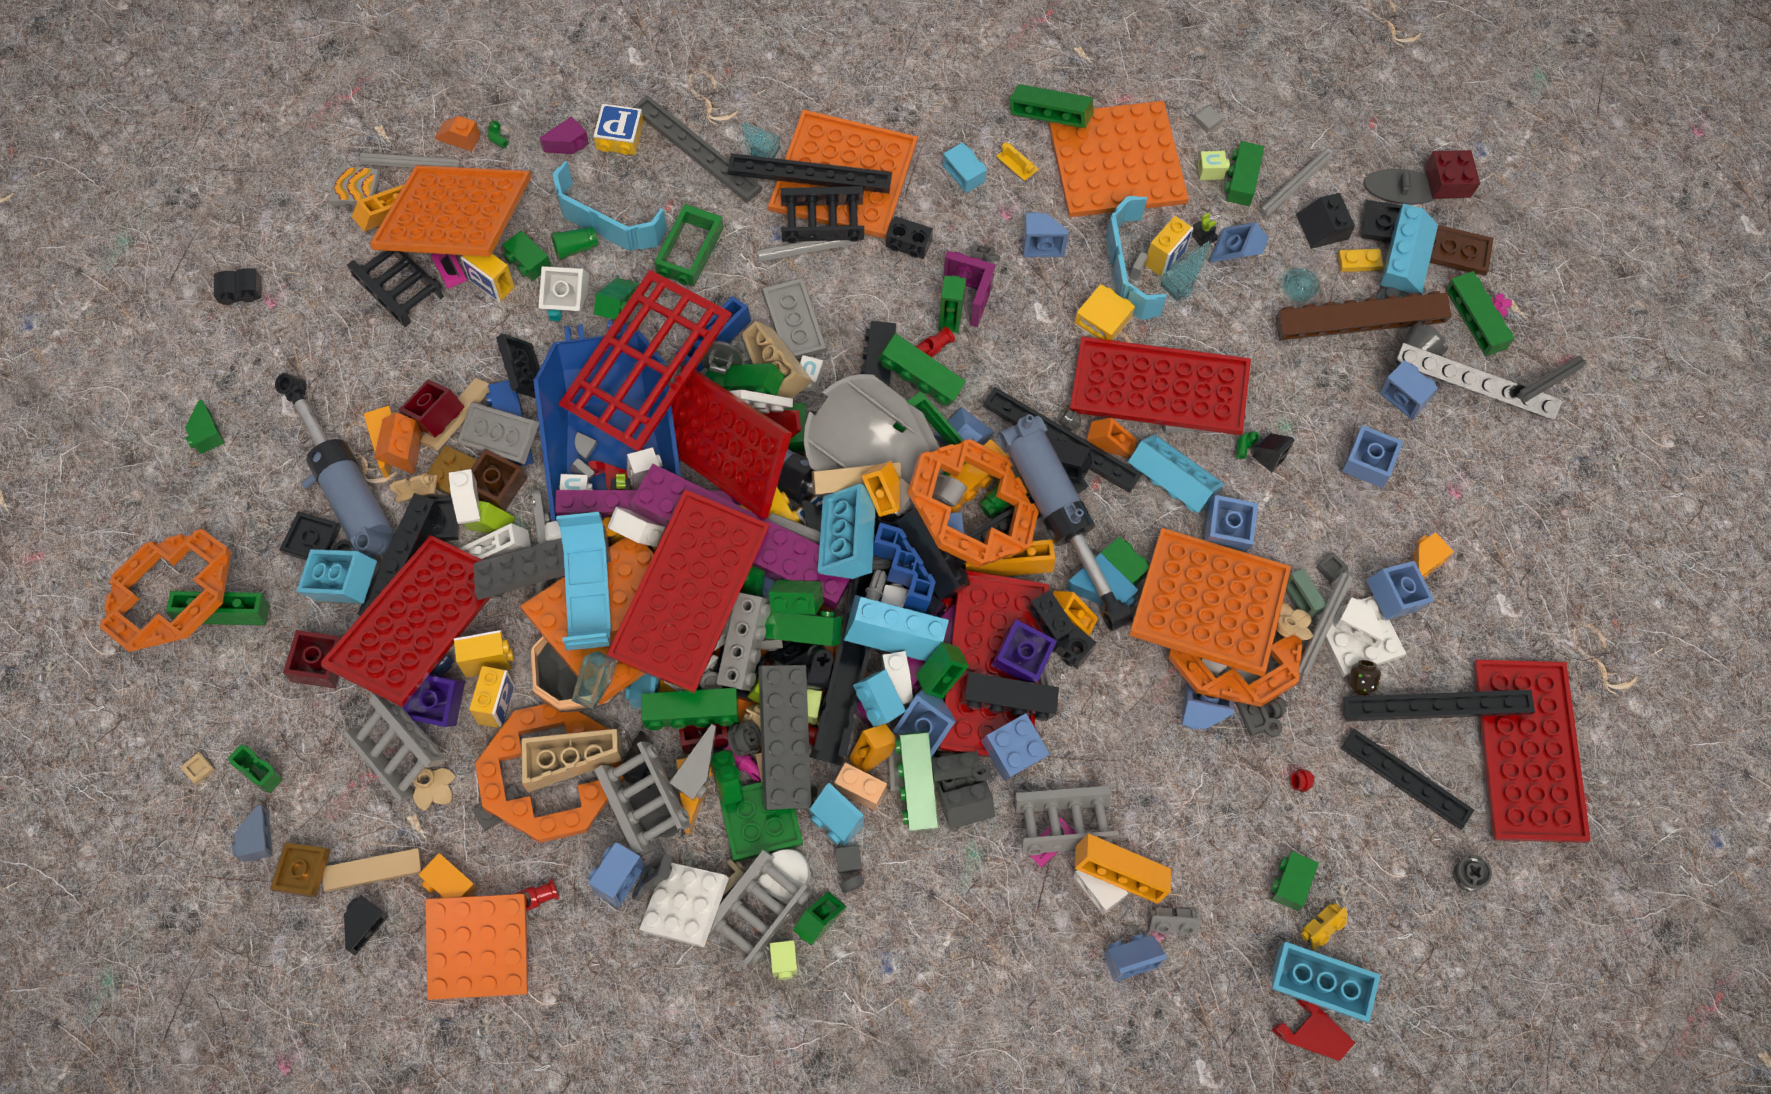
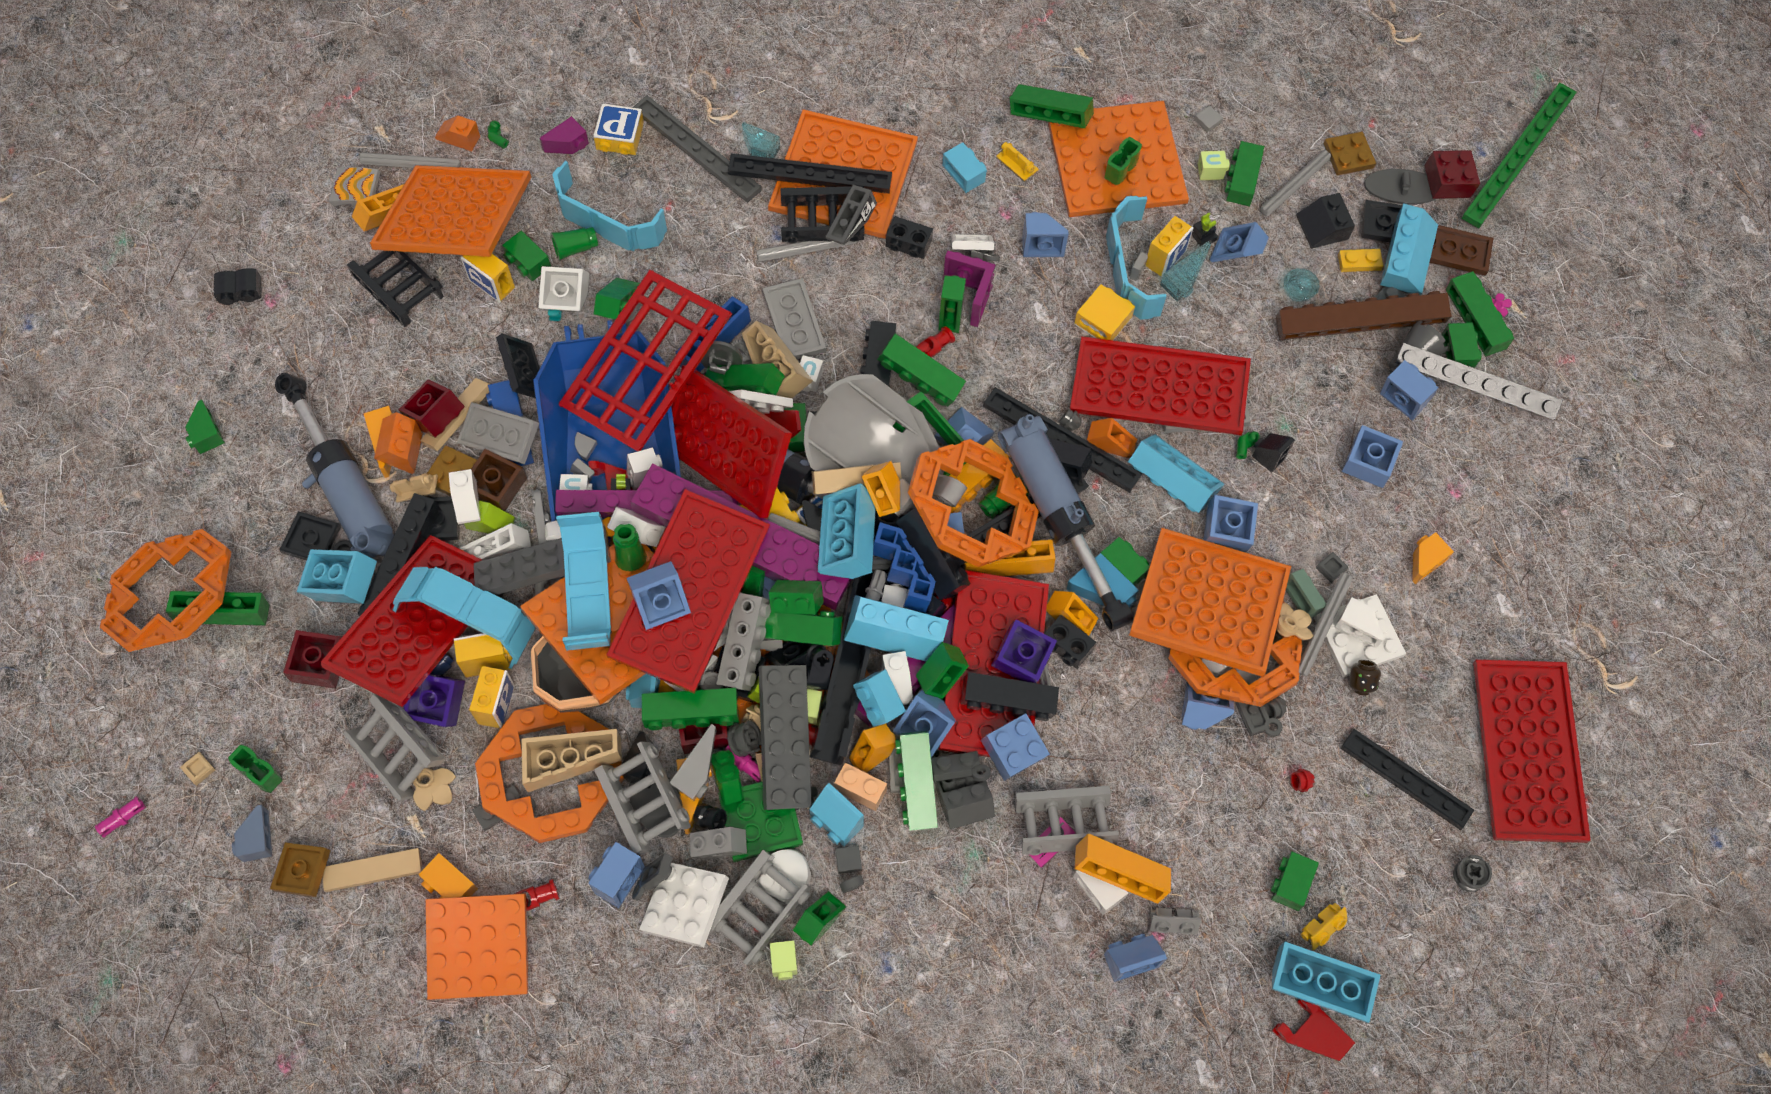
black slope [344,895,388,956] -> none
dark pink slope [430,253,467,289] -> none
clear light blue slope [572,651,618,710] -> none
green window [654,204,724,287] -> none
dark tan bracket [722,859,746,899] -> none
black brick [1026,590,1075,642] -> none
black plate [1342,690,1535,721] -> none
medium blue brick [1366,561,1434,620] -> none
dark grey axle [1517,356,1586,402] -> none
none -> dark pink pin [95,796,146,838]
none -> medium azure windscreen [393,567,535,669]
none -> green plant [613,524,647,571]
none -> medium blue slope [627,561,691,630]
none -> light grey brick [690,827,747,860]
none -> black wheel [693,803,727,830]
none -> dark grey slope [826,185,877,245]
none -> white tile [951,234,994,250]
none -> green brick [1104,137,1142,185]
none -> pearl gold plate [1323,131,1376,176]
none -> green brick [1442,323,1482,368]
none -> green plate [1461,82,1577,229]

